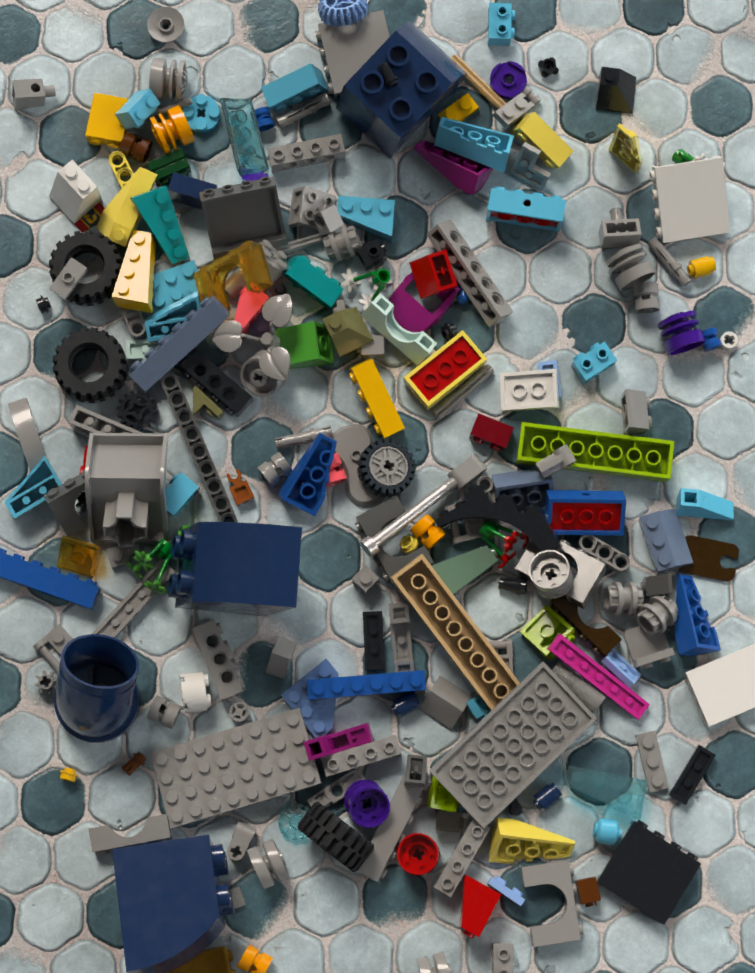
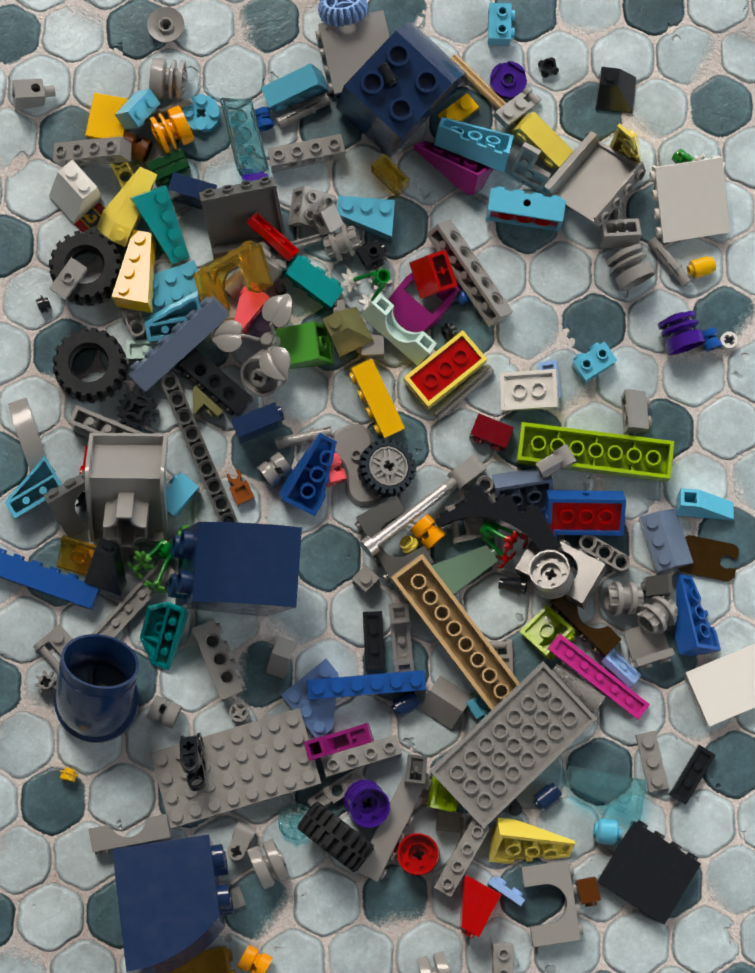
reddish brown pin [121,751,147,776] -> none
white brick [179,672,211,713] -> none
light grey wheel [633,282,660,313] -> none
none -> light grey brick [53,136,132,167]
none -> black slope [84,538,127,596]
none -> teal wedge [140,602,189,670]
none -> black piece [179,732,207,791]
none -> dark blue brick [231,402,285,444]
none -> red plate [246,212,299,261]
none -> clear yellow brick [371,154,410,197]
none -> light grey panel [544,131,646,228]

